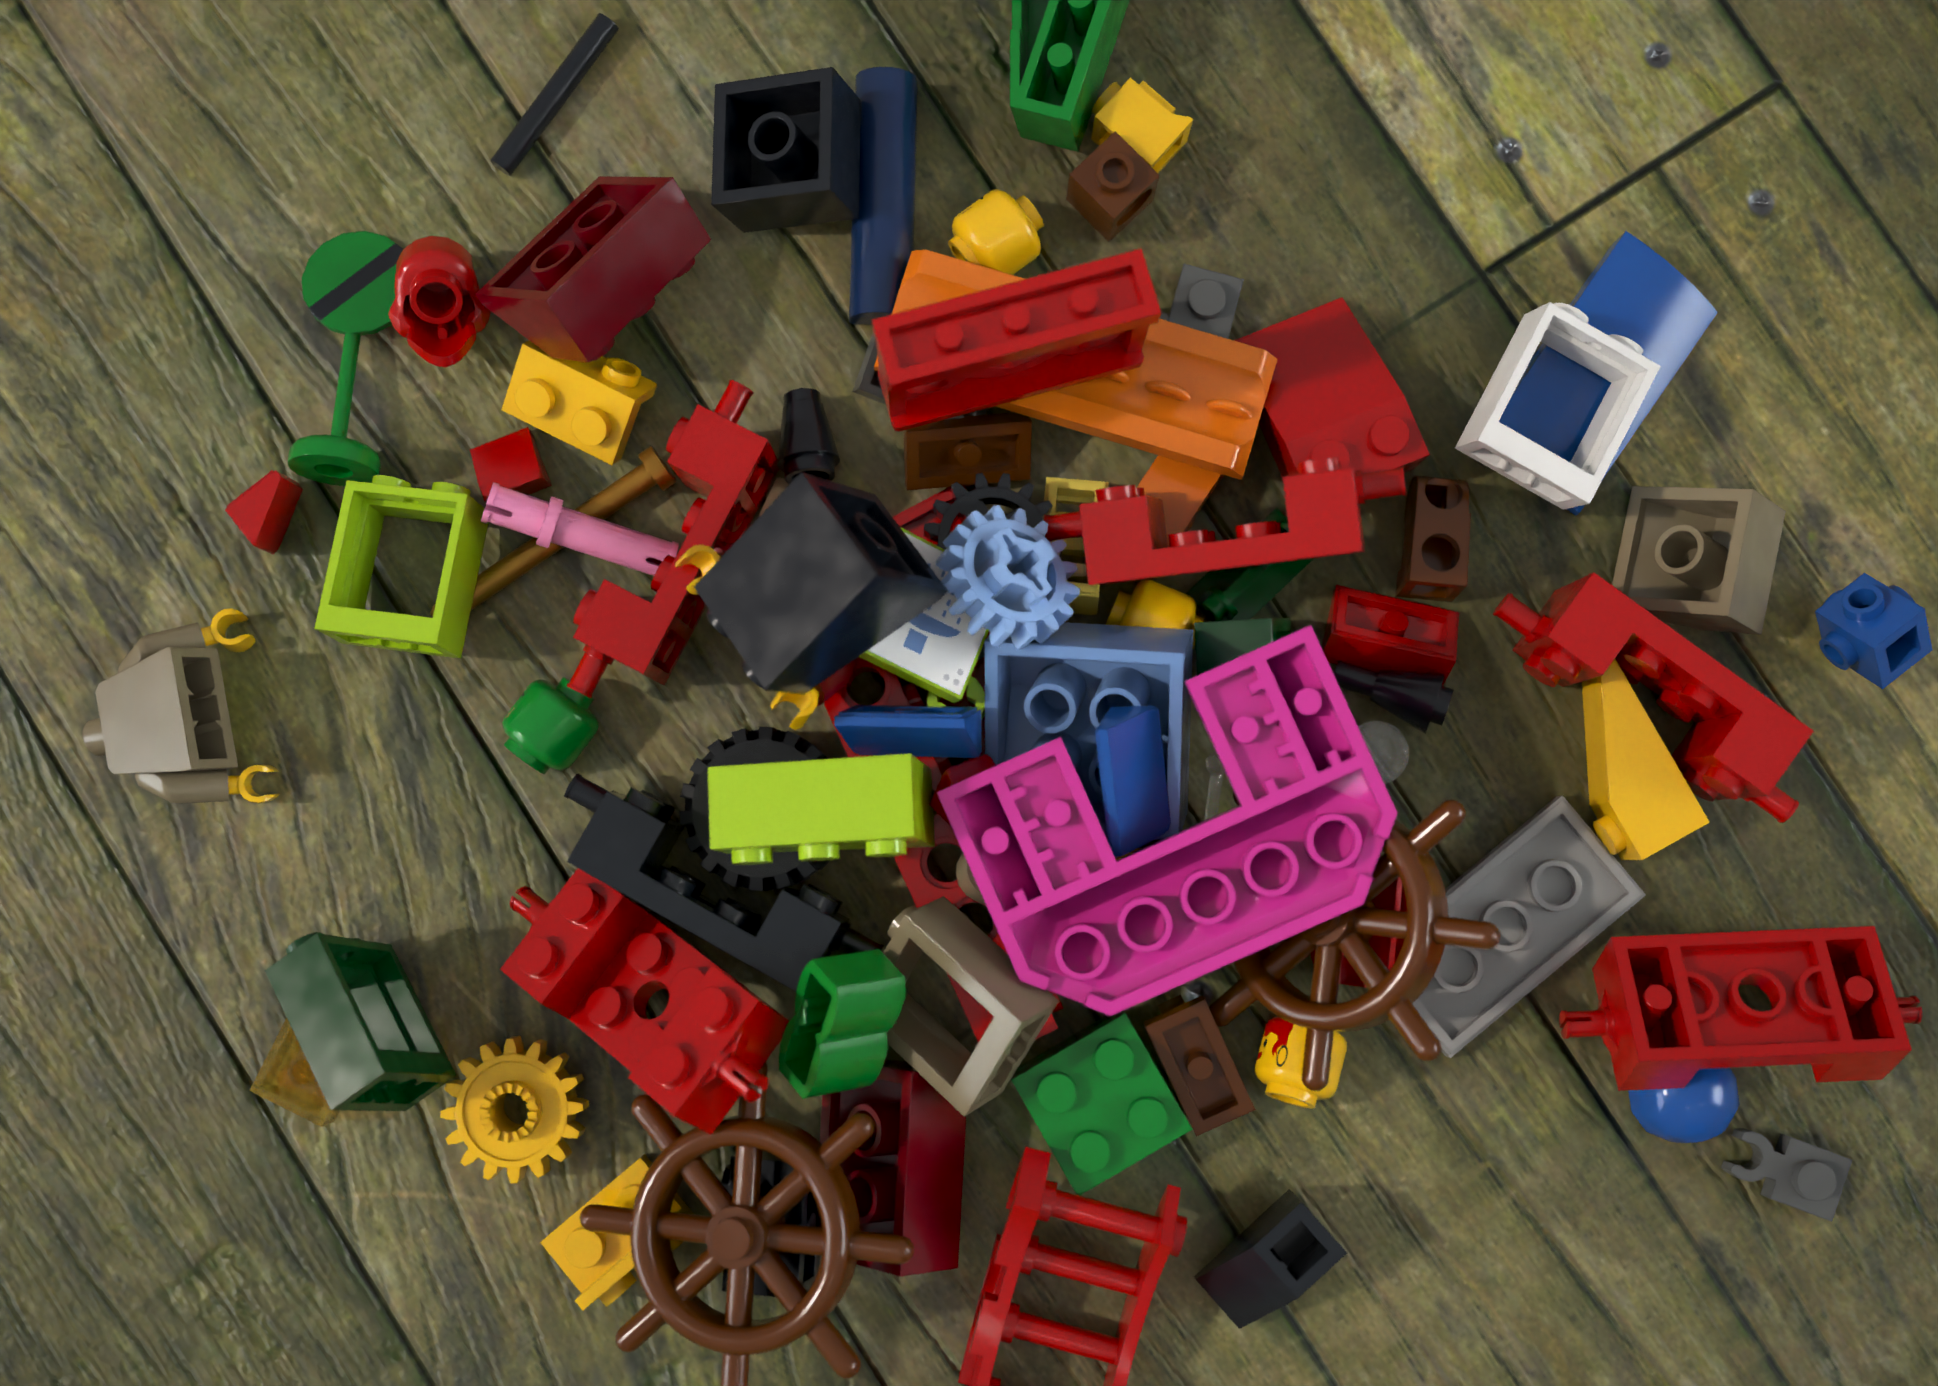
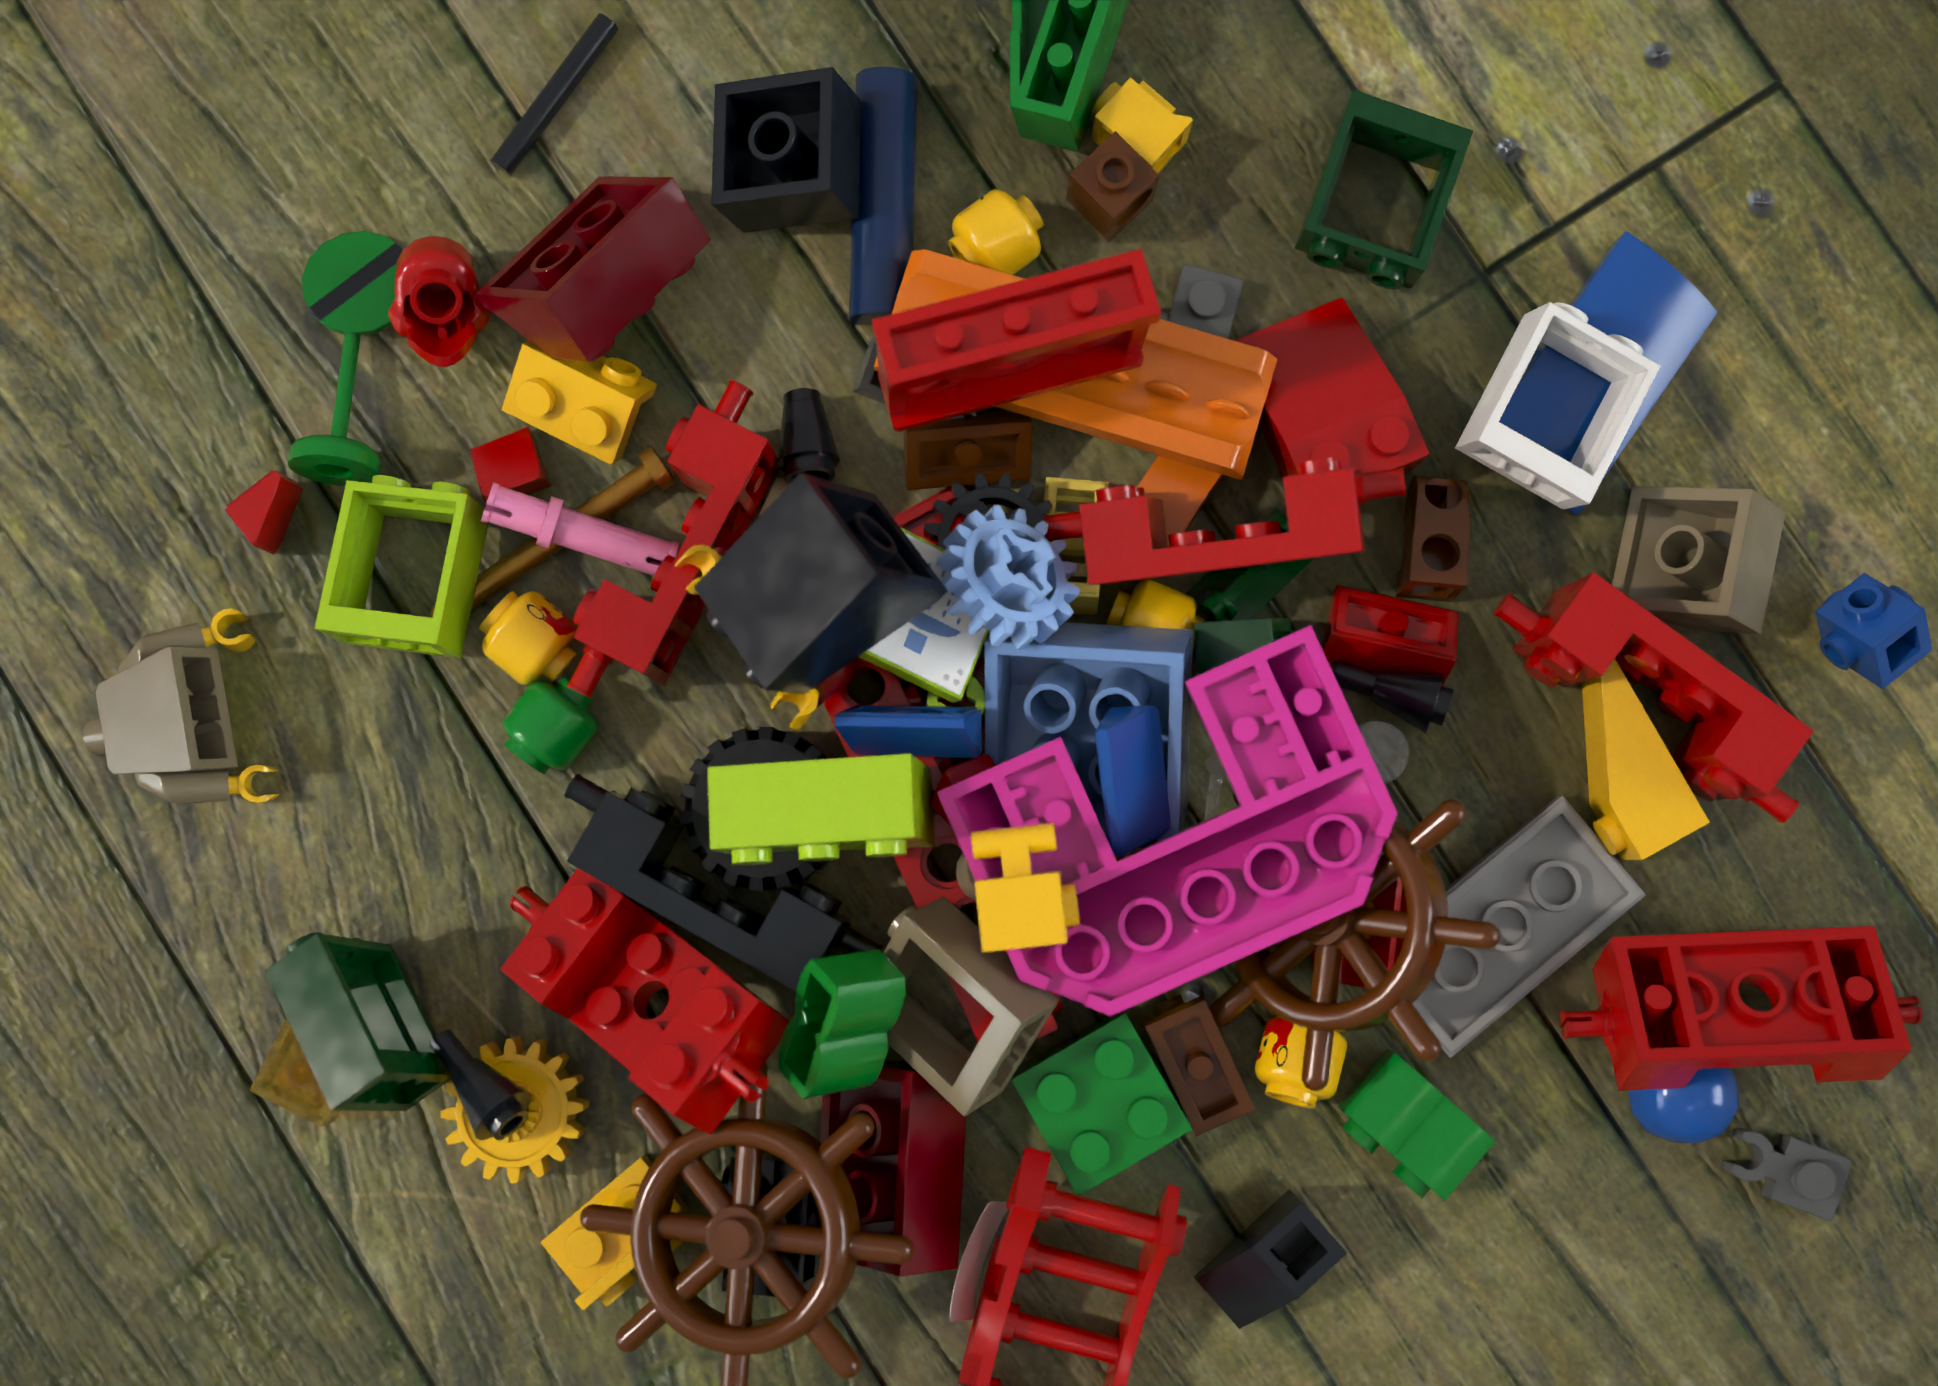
none -> black cone [429,1029,531,1140]
none -> yellow head [479,591,577,685]
none -> sticker [949,1201,1008,1322]
none -> yellow brick [971,823,1080,952]
none -> dark green window [1294,89,1473,290]
none -> green brick [1337,1049,1496,1201]

